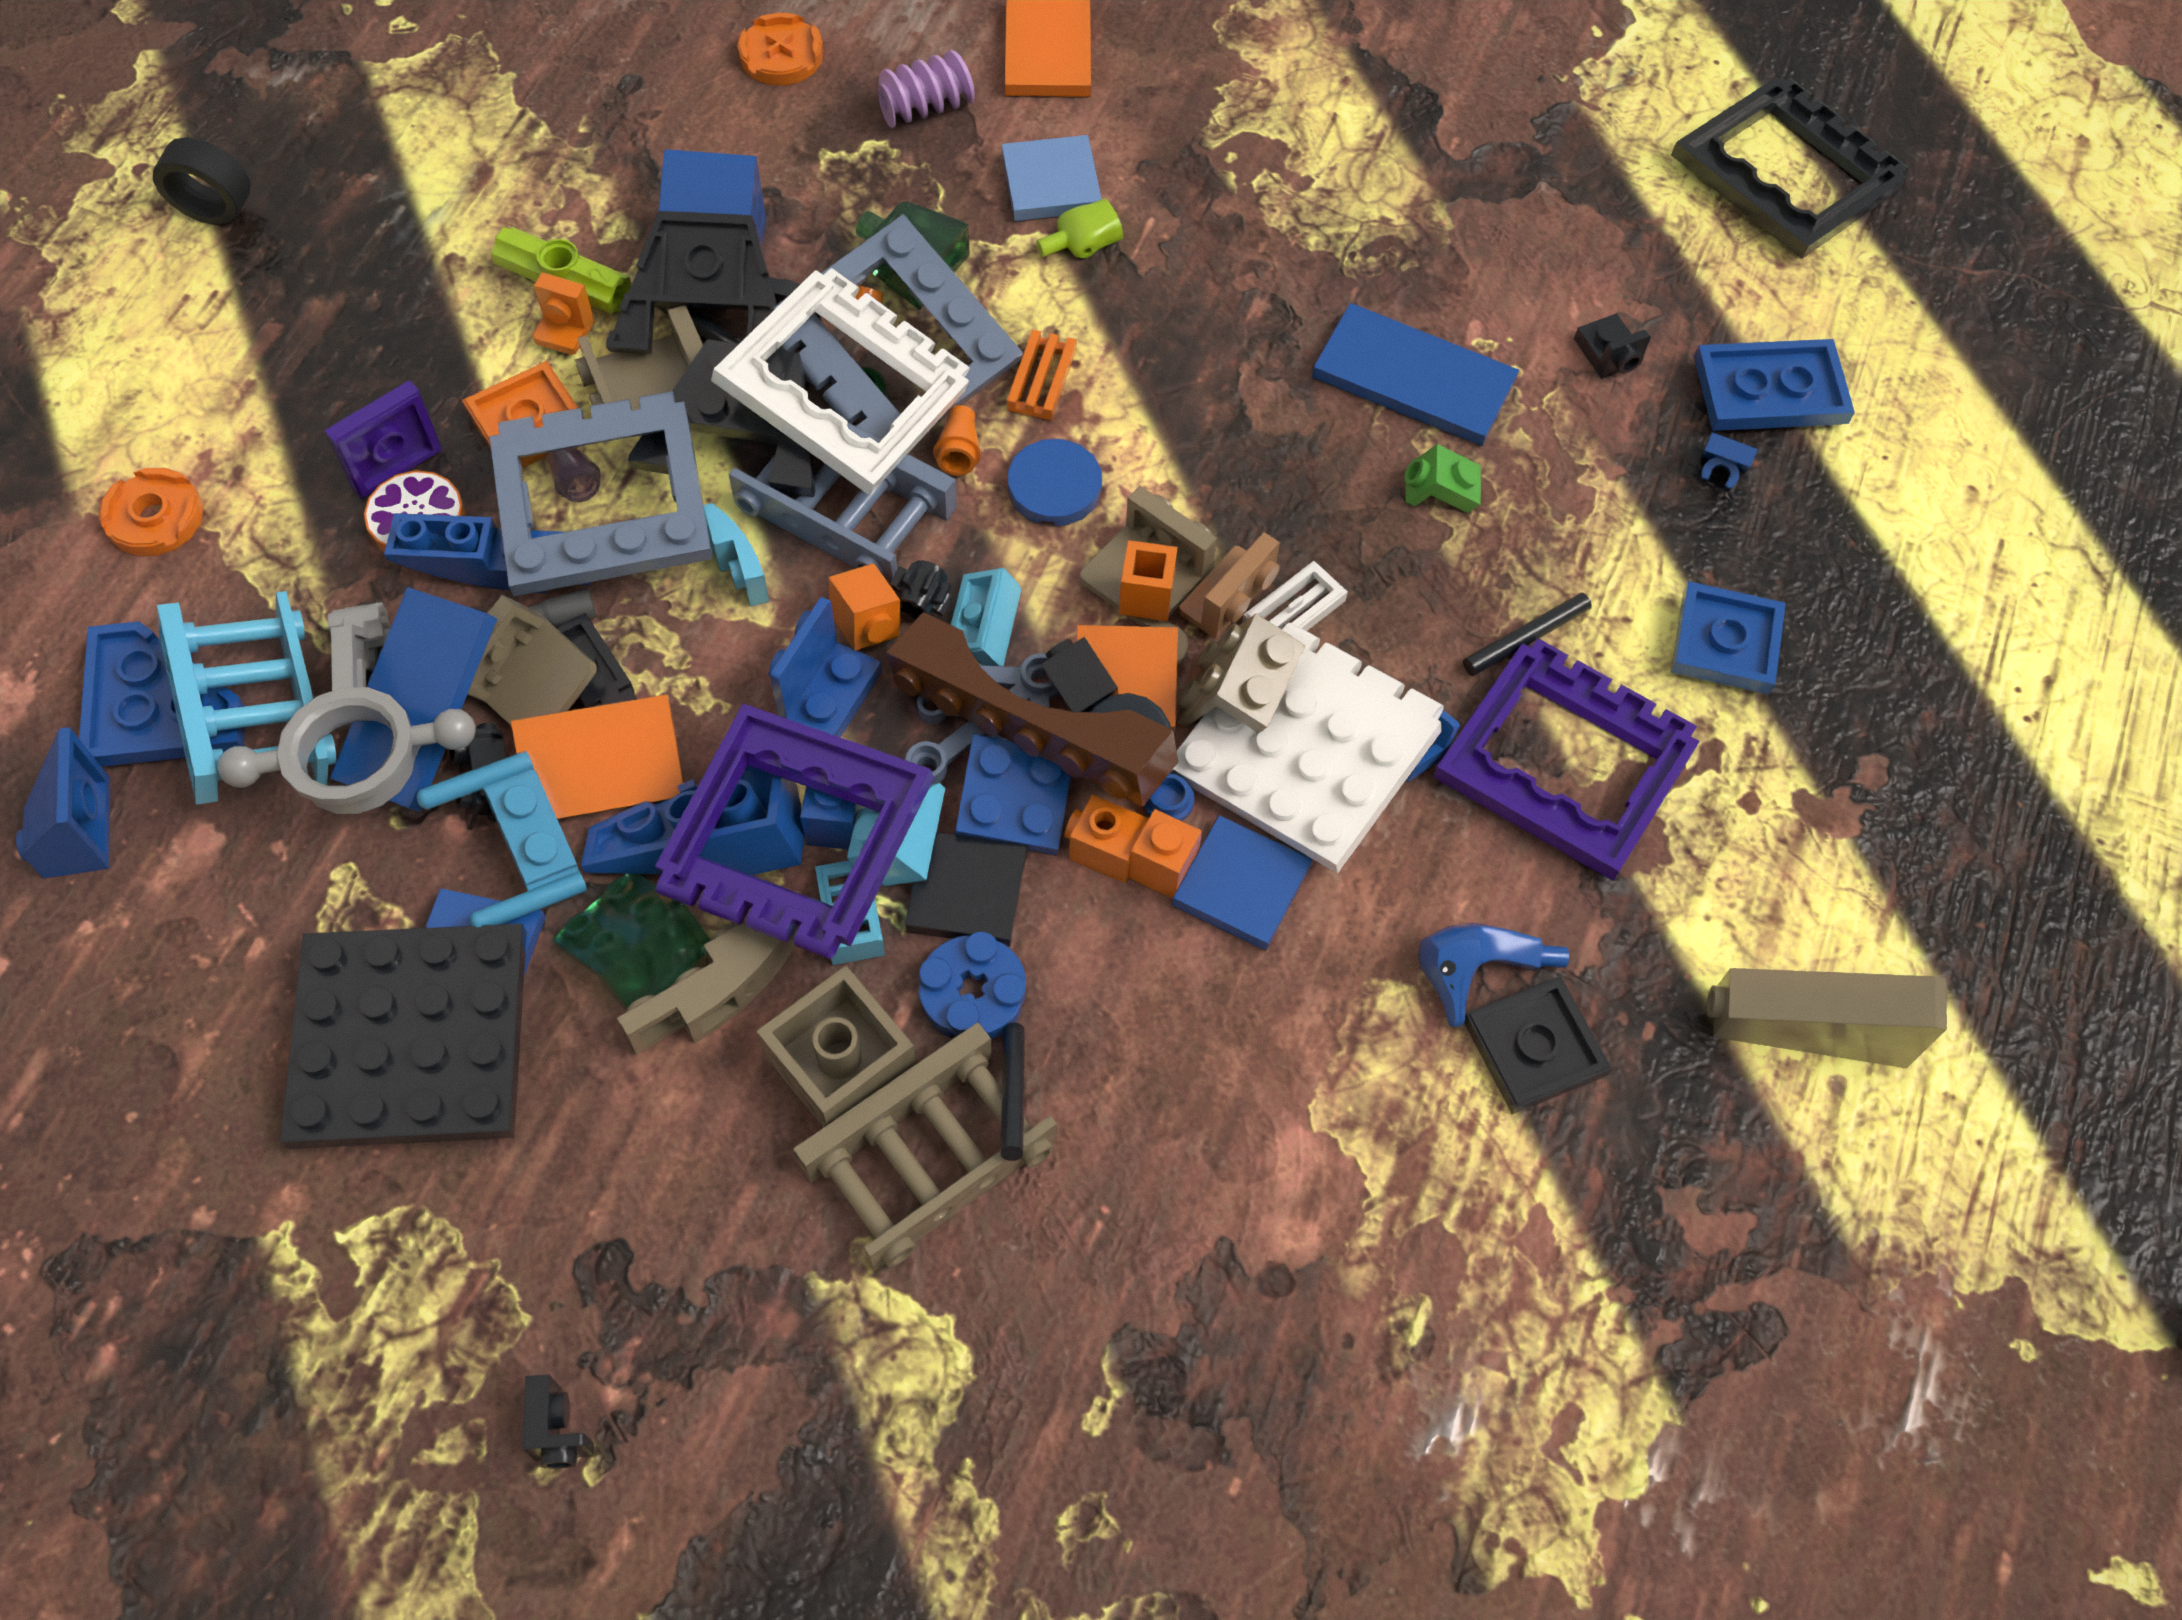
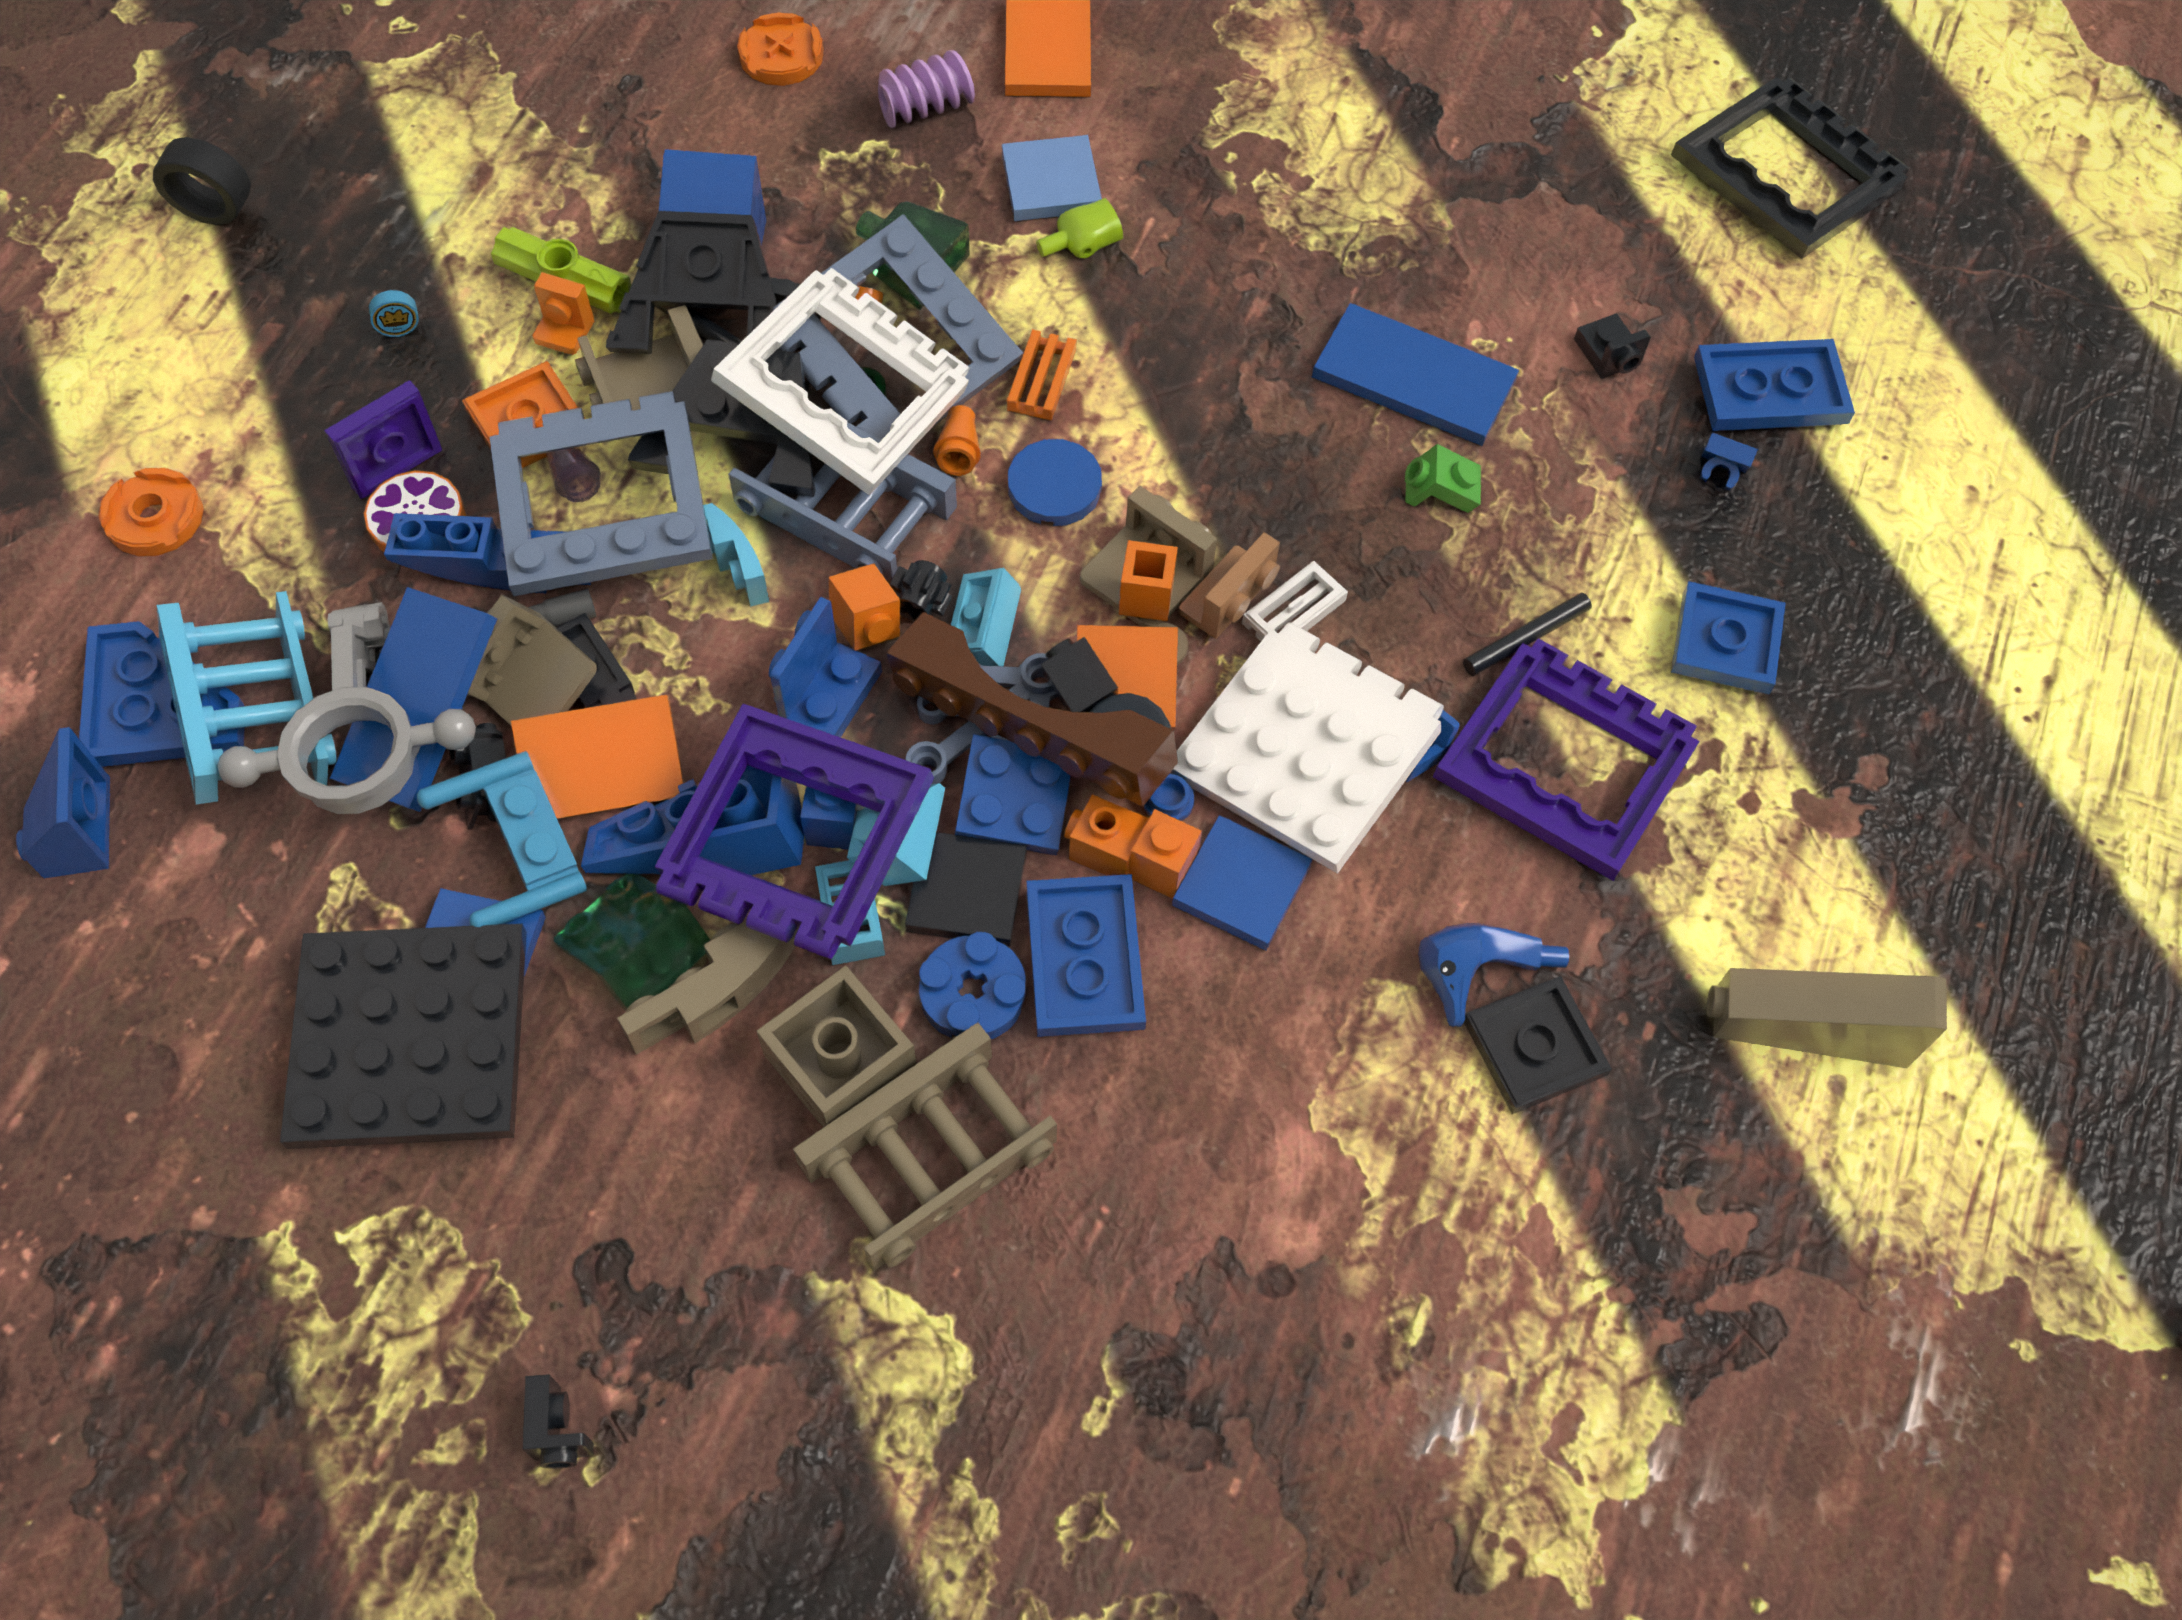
black bar [1000,1022,1025,1161] -> none
bracket [1176,613,1306,733] -> none
none -> dark azure tile [369,290,419,337]
none -> blue plate [1026,874,1146,1037]

